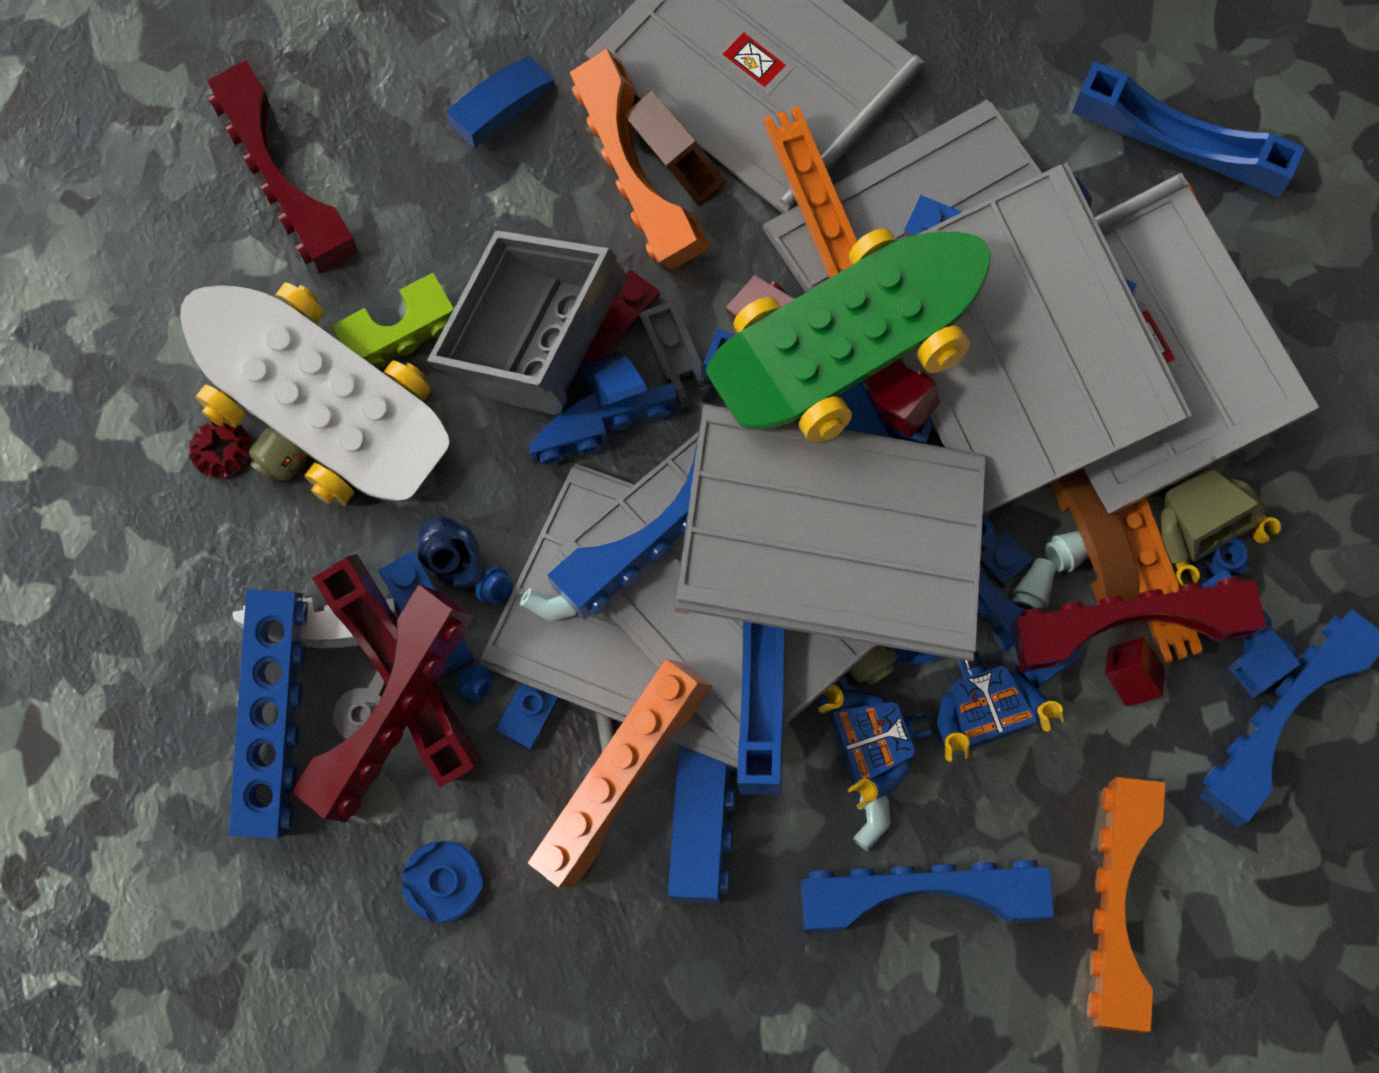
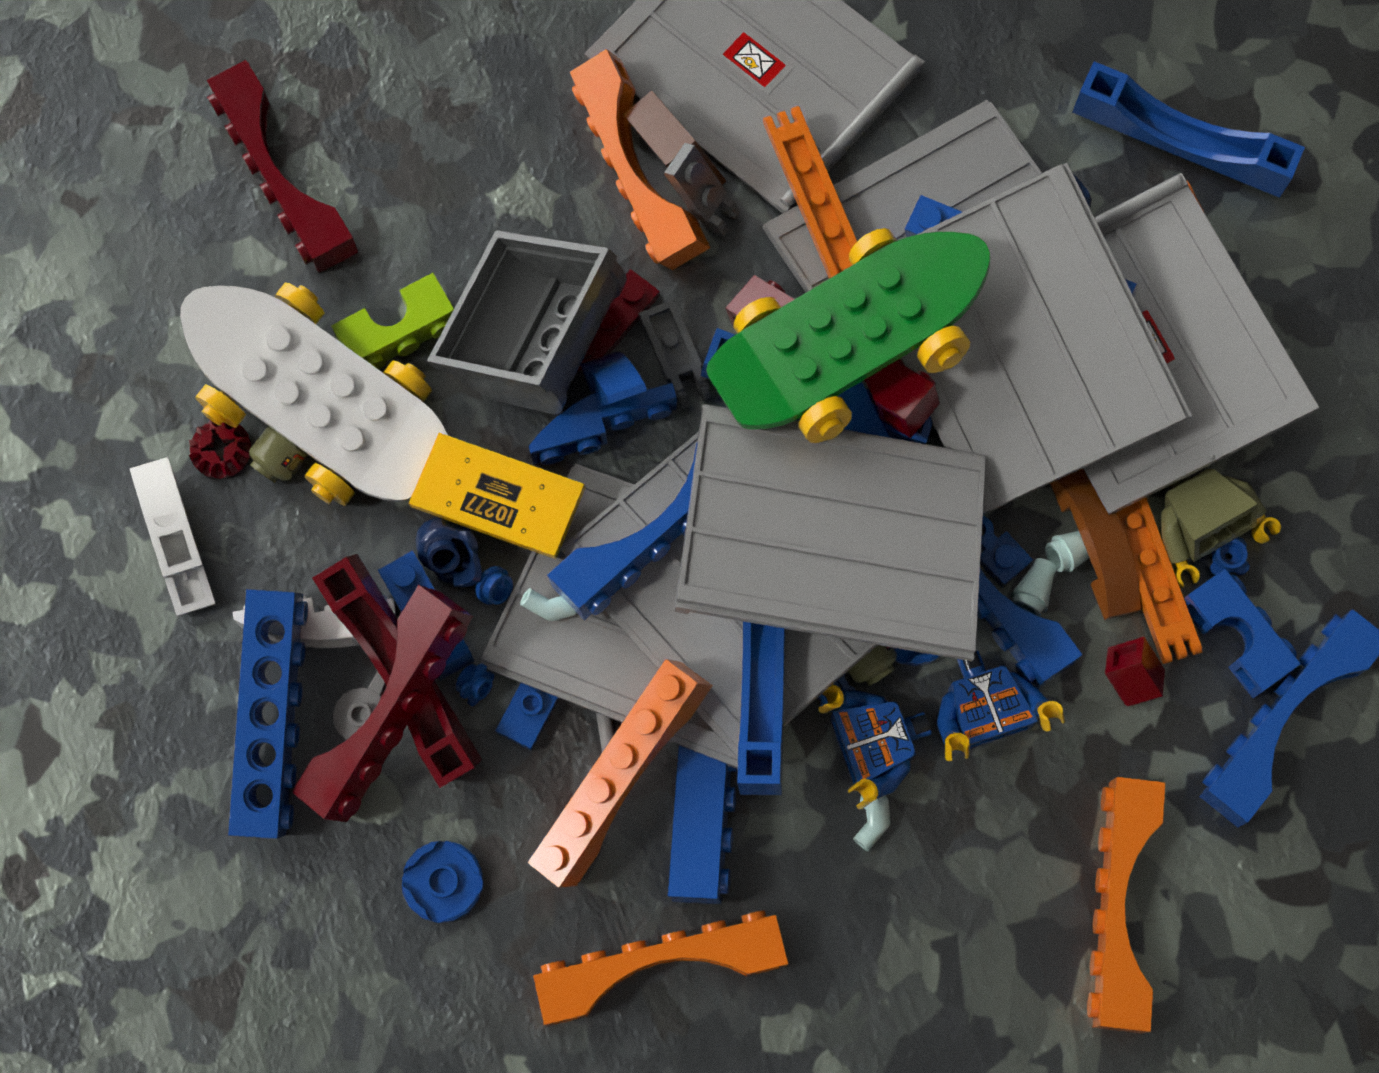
blue slope [446,56,555,148] -> none
blue arch [800,860,1054,933] -> none
dark red arch [1011,576,1267,673] -> none
none -> white slope [130,457,216,617]
none -> yellow tile [408,433,586,559]
none -> orange arch [533,910,788,1027]
none -> dark grey hinge [664,143,741,238]

